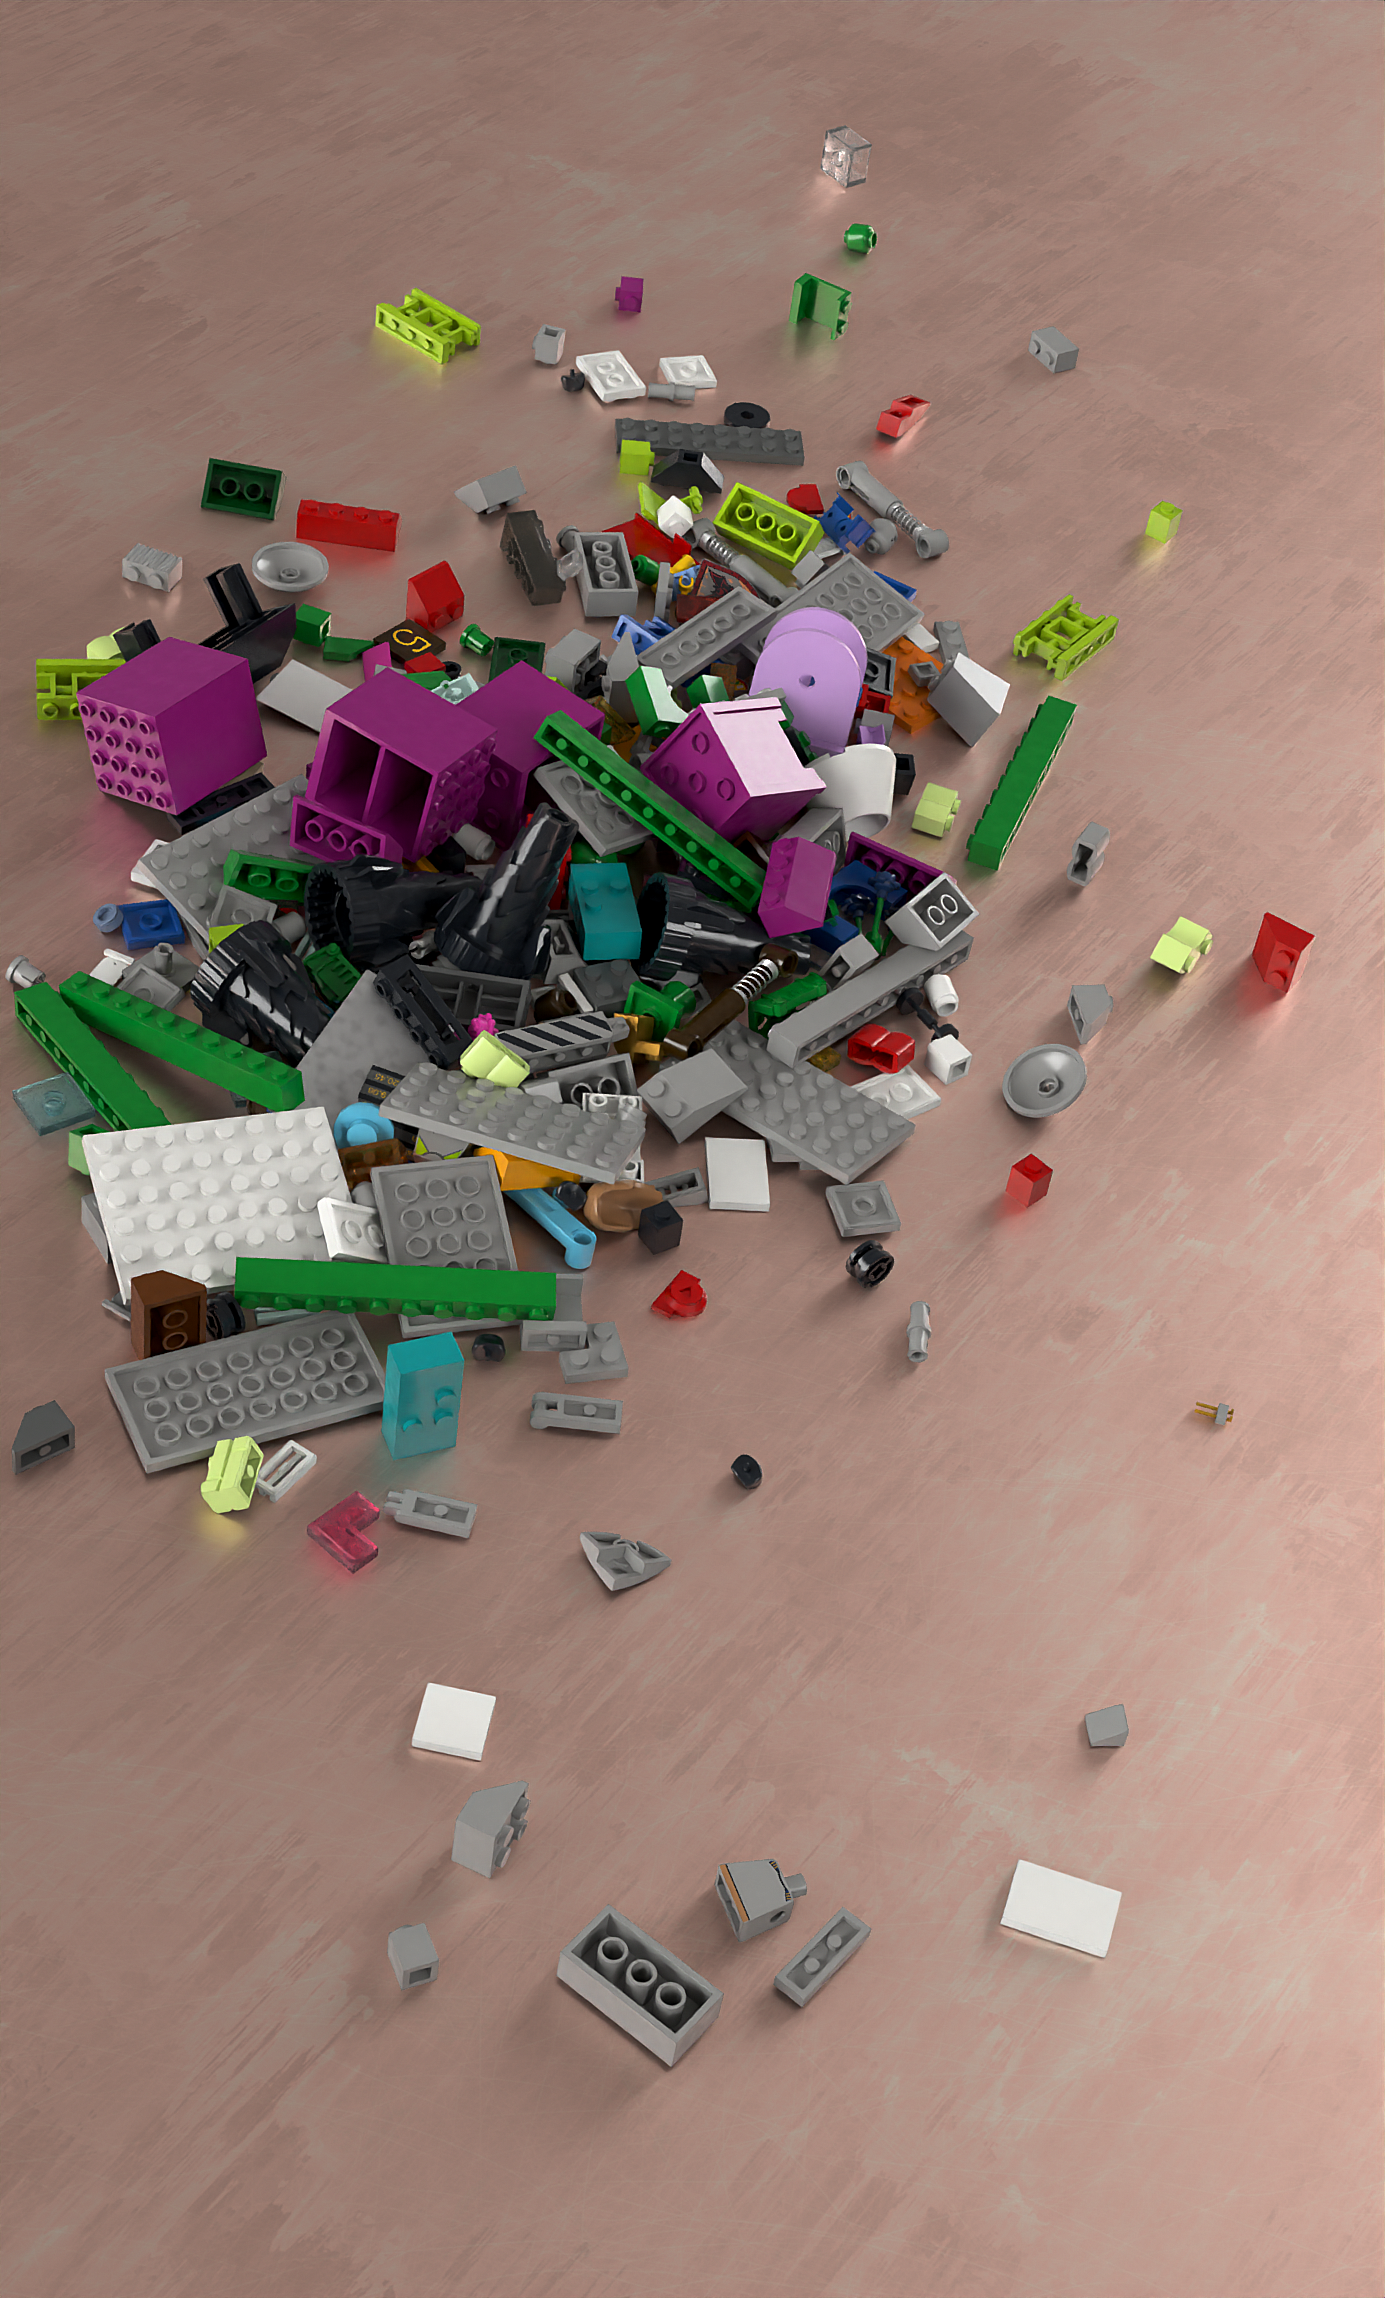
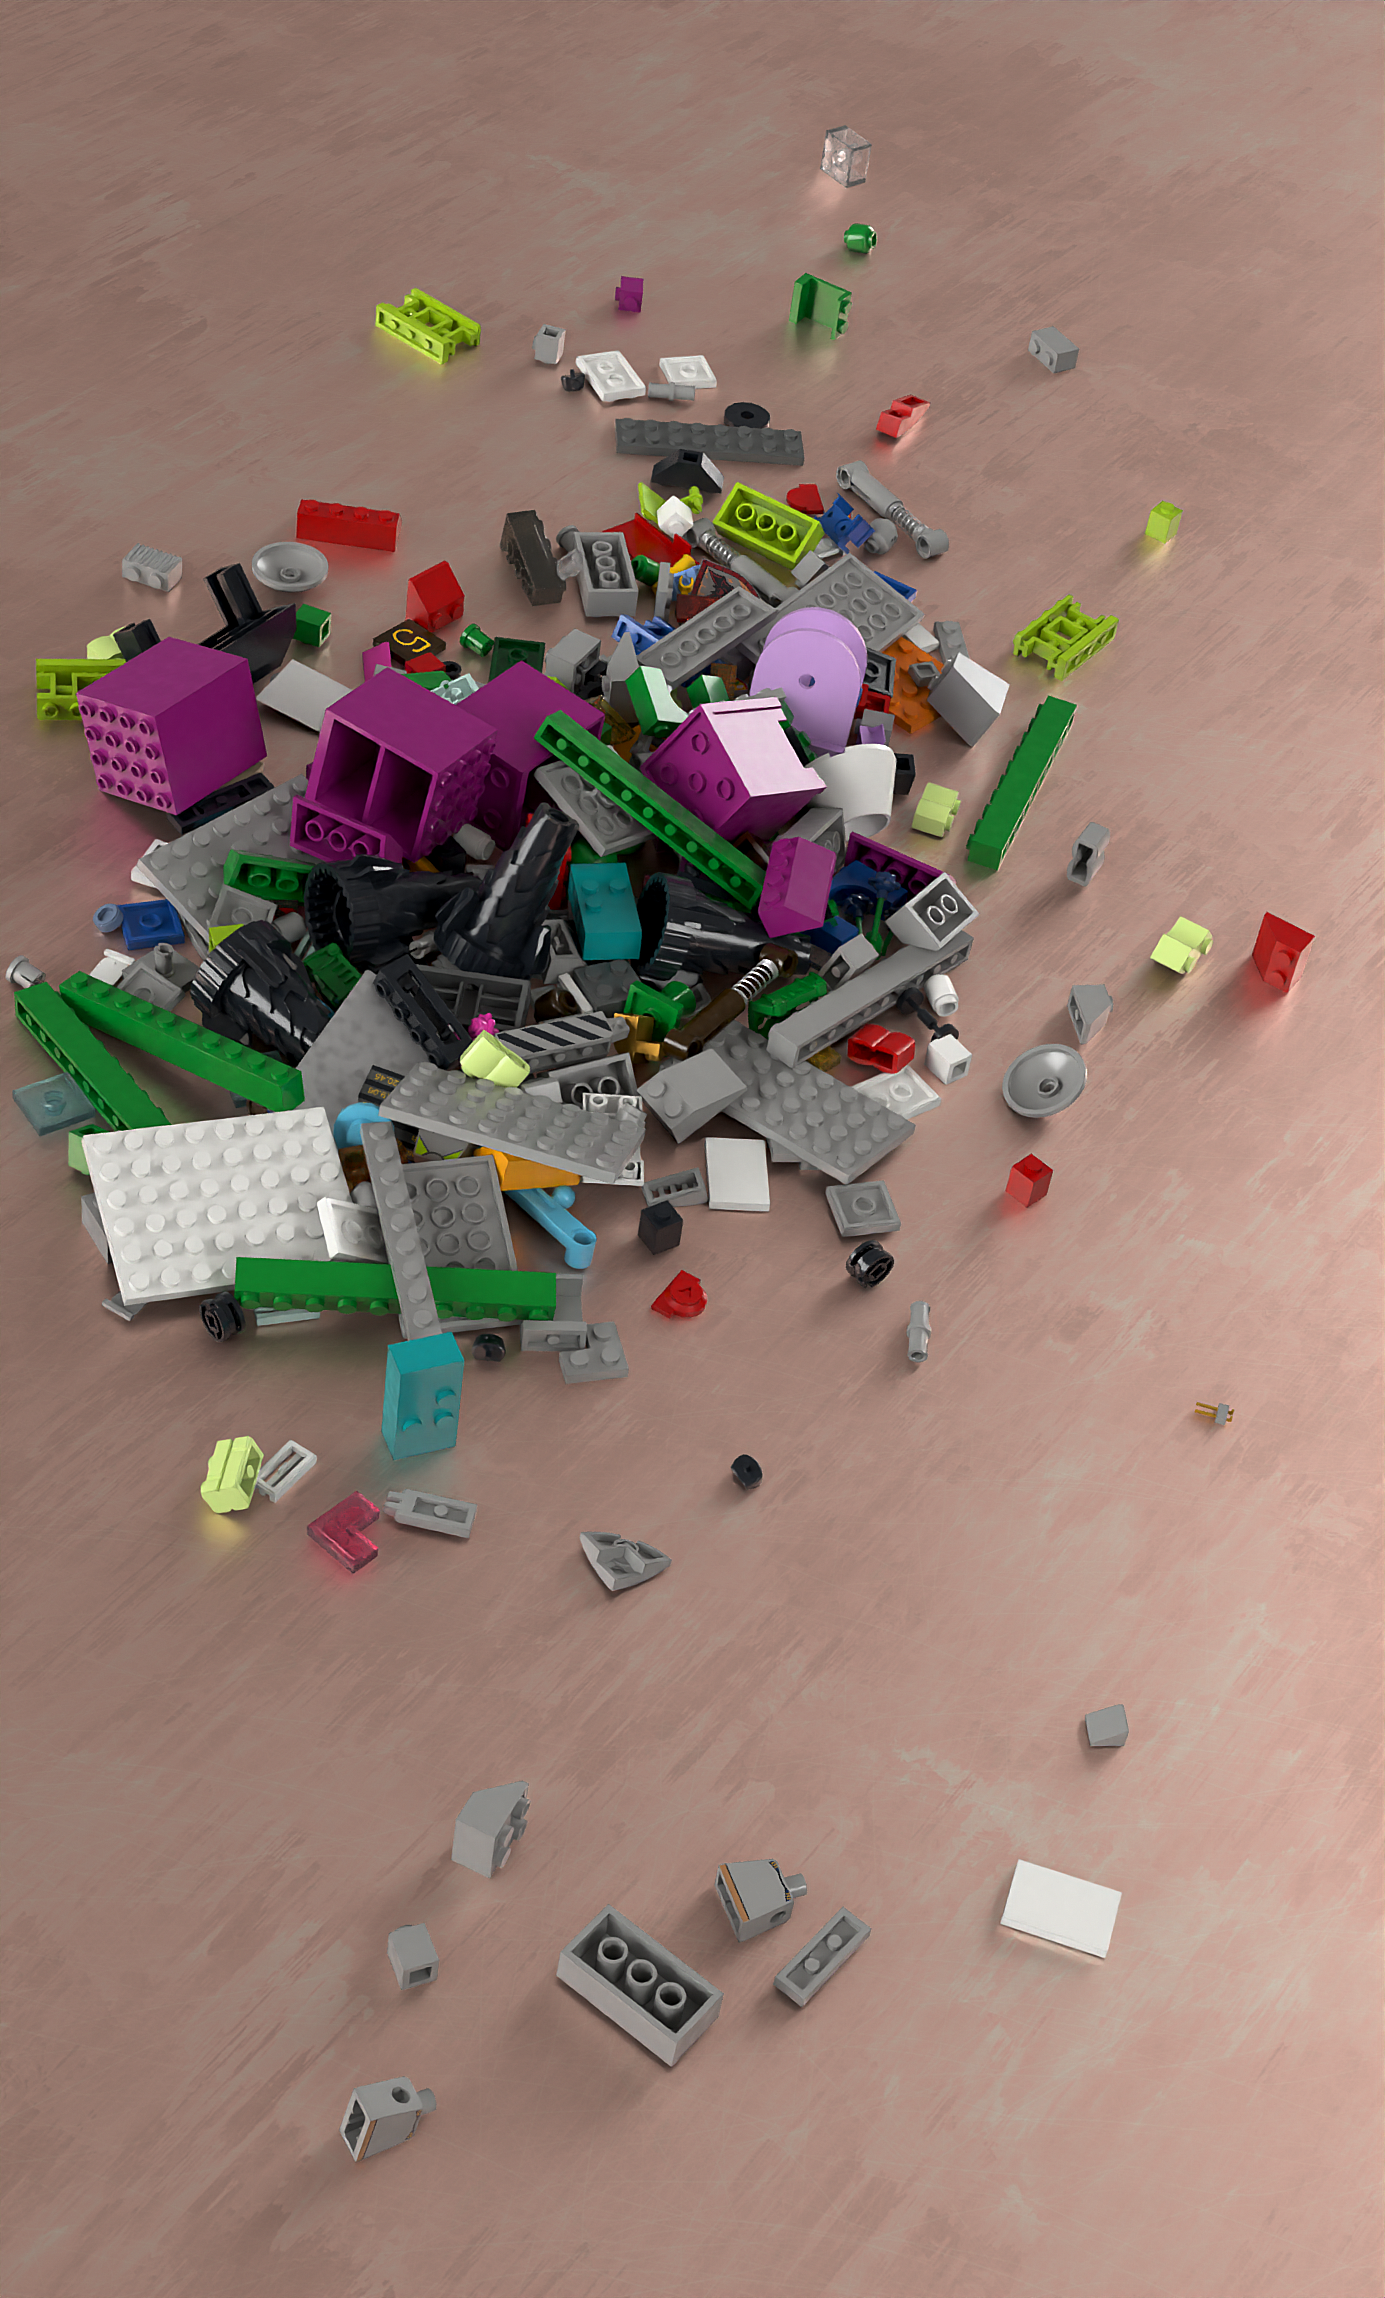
dark grey slope [11,1400,75,1475] -> none
light grey plate [105,1311,386,1474] -> none
reddish brown slope [131,1270,207,1360] -> none
dark green slope [201,458,287,521] -> none
green tile [323,636,374,662] -> none
white tile [412,1682,496,1761] -> none
light grey slope [454,465,527,514] -> none
light grey plate [530,1392,623,1434] -> none
black piece [555,1181,587,1211] -> none
medium nougat hair [583,1180,663,1233] -> none
lime brick [620,440,655,476] -> none
none -> light grey torso [339,2076,436,2162]
none -> light grey plate [360,1121,442,1341]

